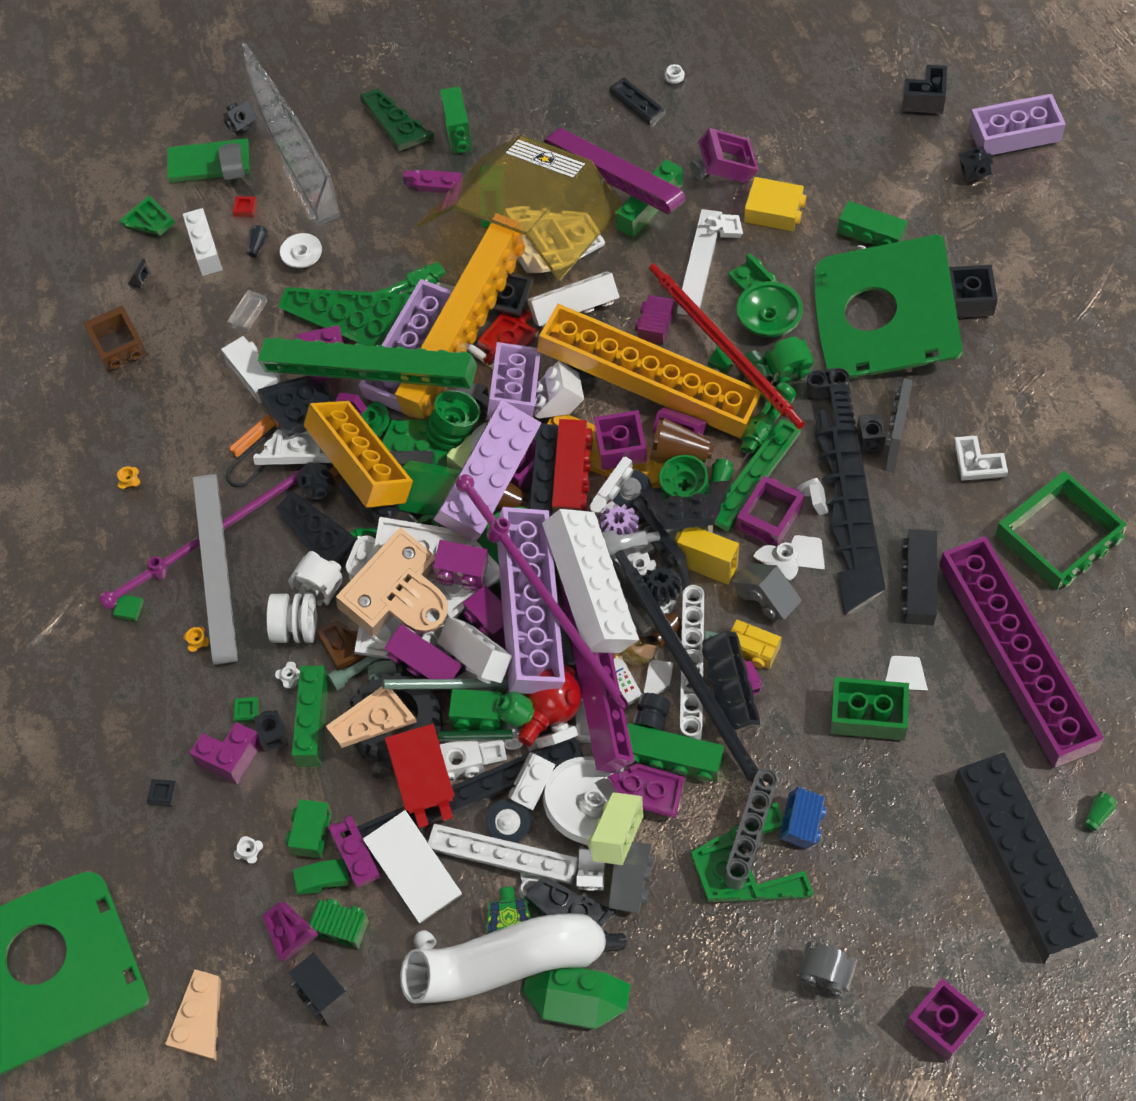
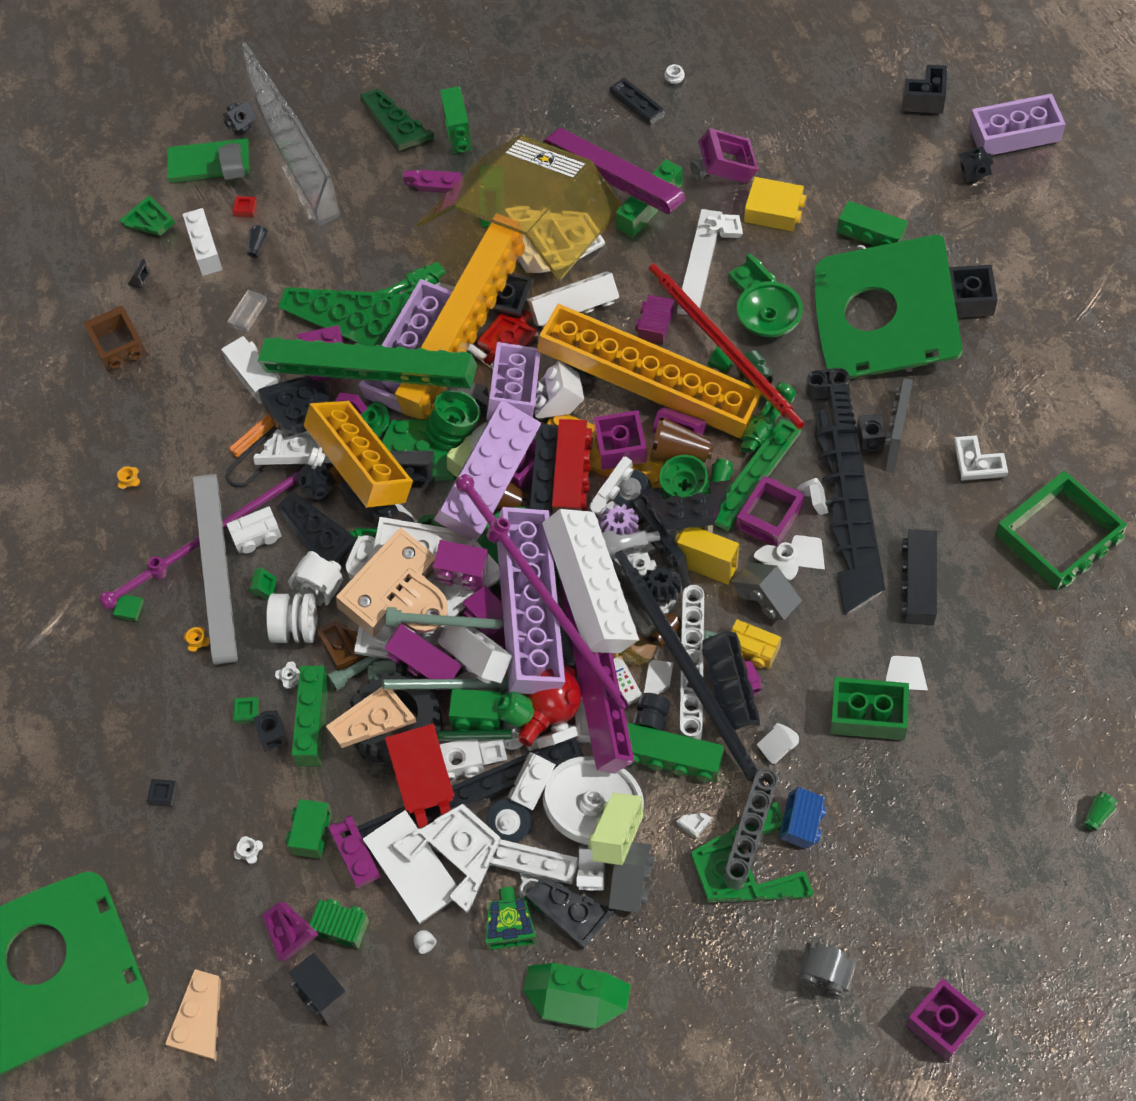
magenta brick [189,722,261,784] -> none
white dish [280,233,322,268] -> none
green slope [292,859,349,895] -> none
green brick [399,460,461,516] -> none
white animal [400,914,627,1003] -> none
magenta tile [607,764,684,819] -> none
green brick [764,337,815,385] -> none
magenta brick [939,536,1104,768] -> none
black brick [954,752,1098,964] -> none
none -> white brick [227,506,282,554]
none -> green tile [247,568,277,600]
none -> white plate [307,447,325,469]
none -> sand green piece [385,607,503,629]
none -> white wing [393,804,501,913]
none -> white tile [677,813,712,839]
none -> white tile [757,723,799,764]

